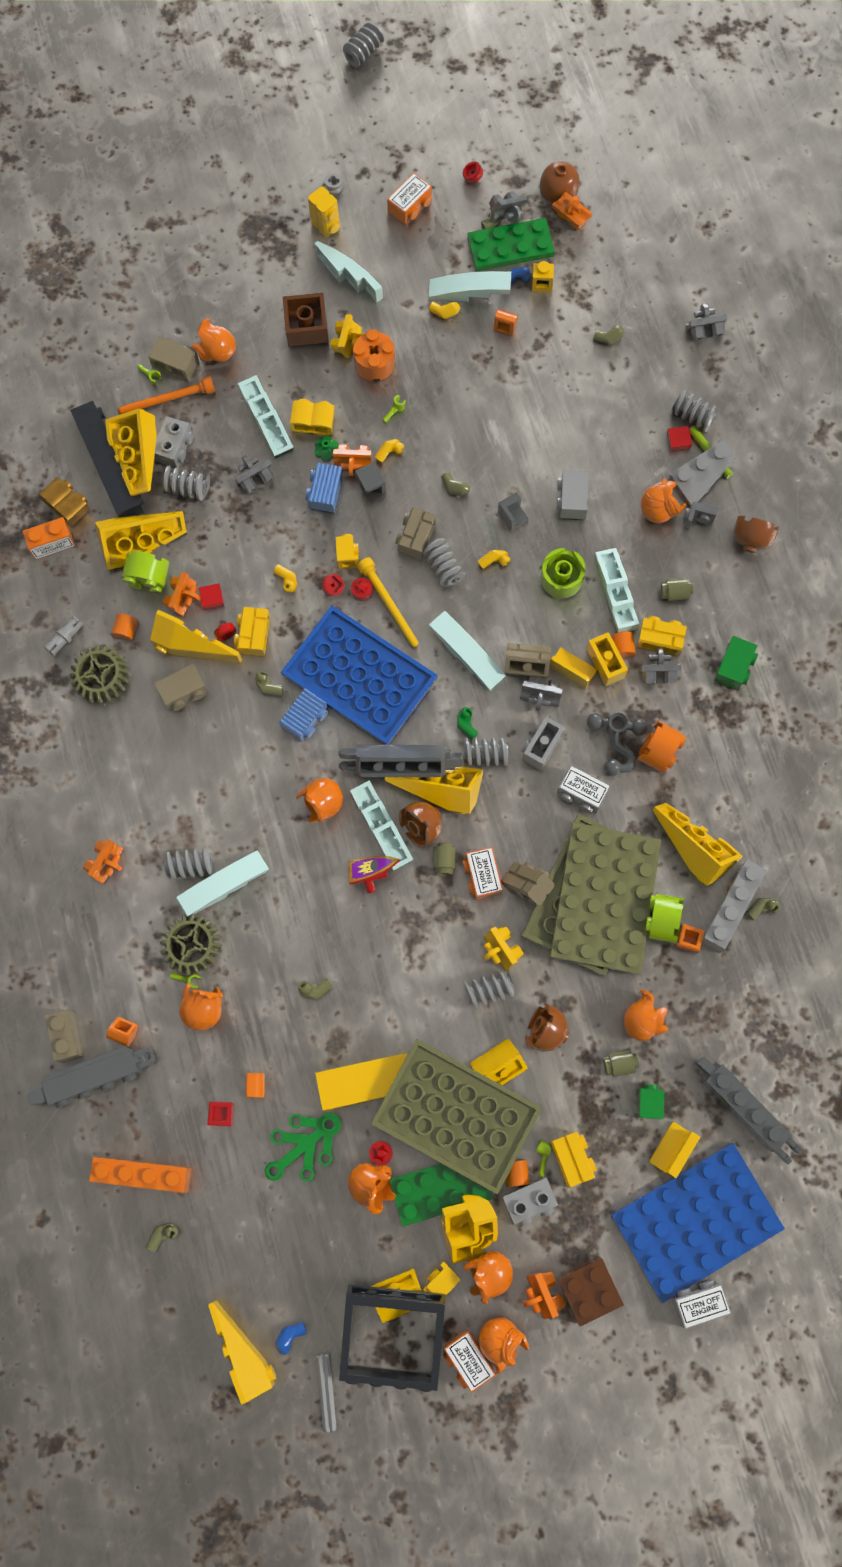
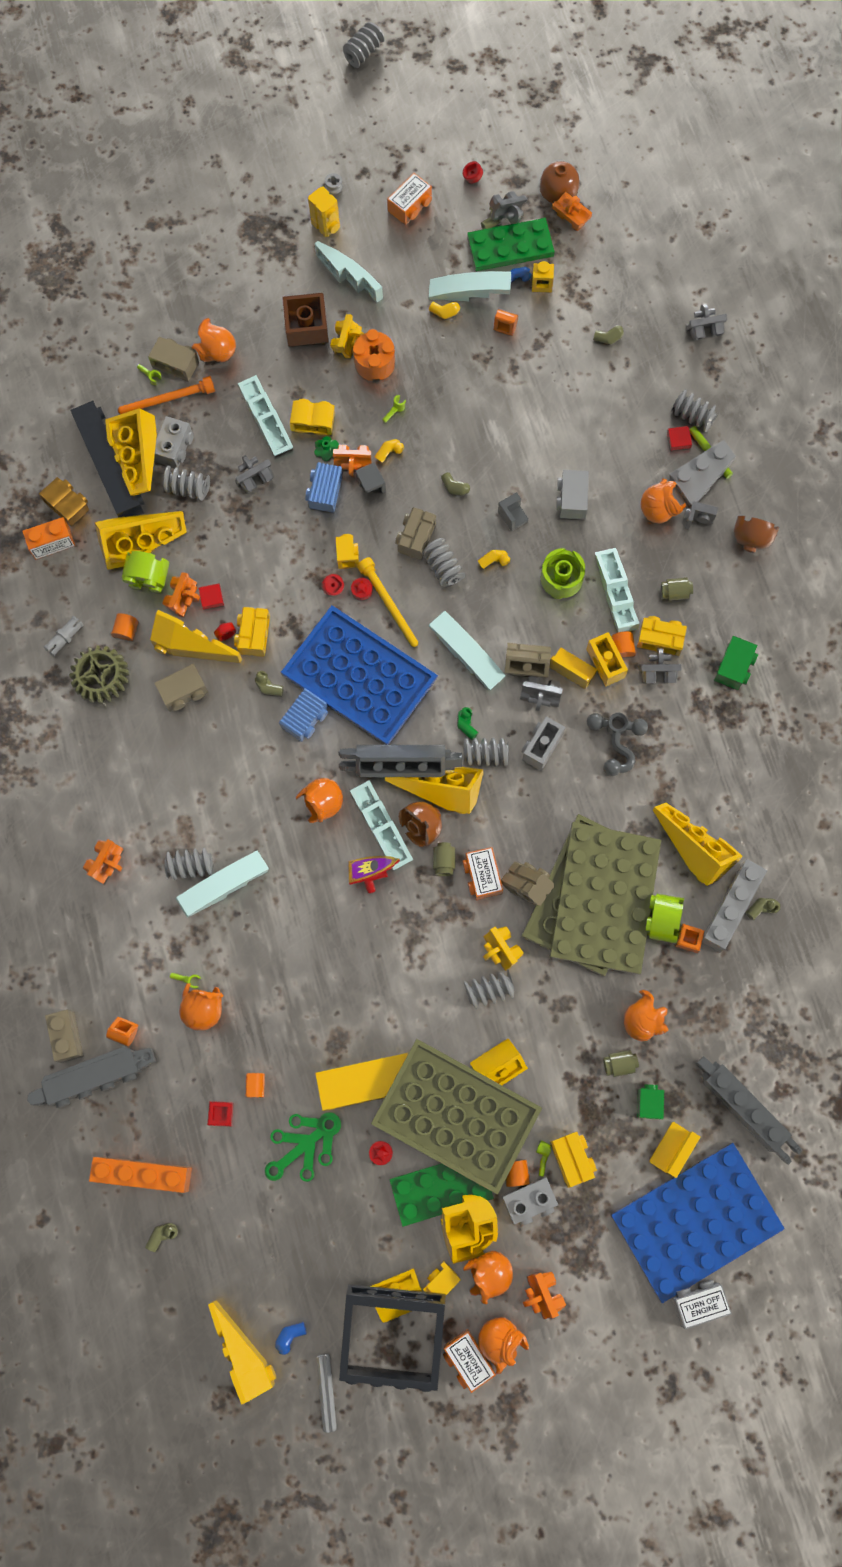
olive gear [160,914,222,976] -> none
yellow arm [273,564,297,593] -> none
olive arm [298,978,333,999] -> none
orange hair [348,1163,396,1214] -> none
dark orange cylinder [525,1003,569,1052] -> none
reddish brown brick [556,1256,624,1327] -> none
brick [557,765,611,813] -> none
orange brick [637,720,686,772] -> none

